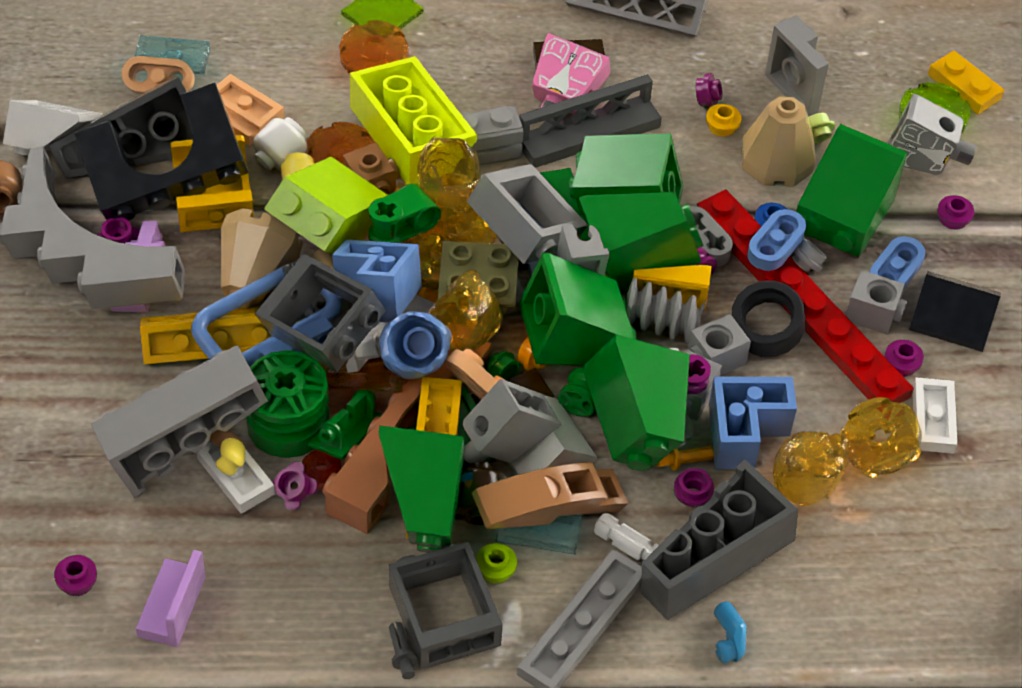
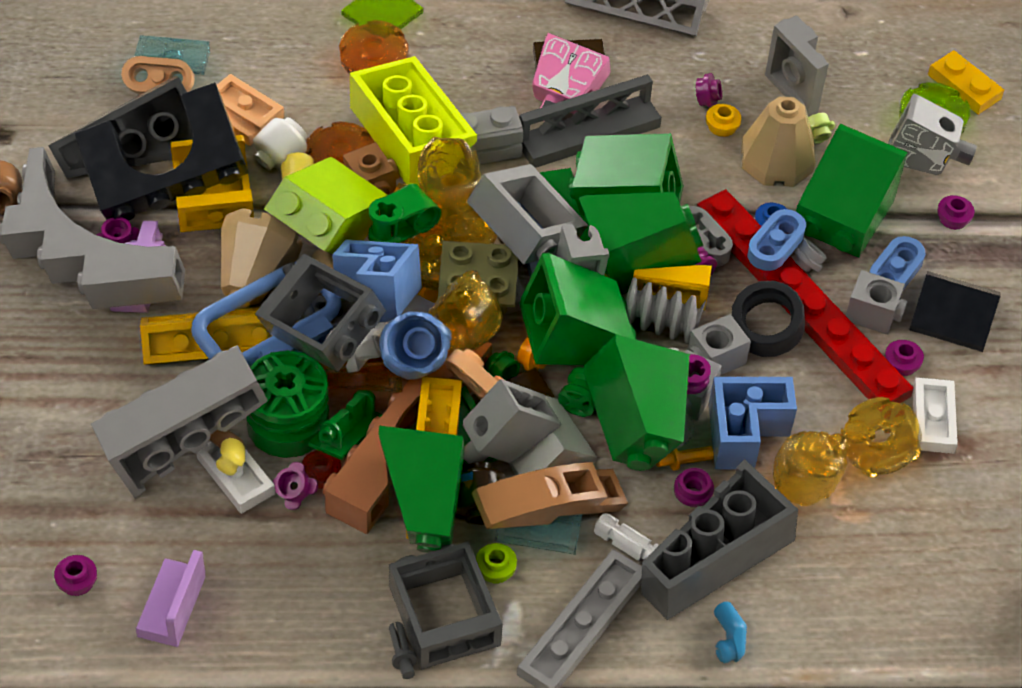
white slope [3,100,103,156] -> none

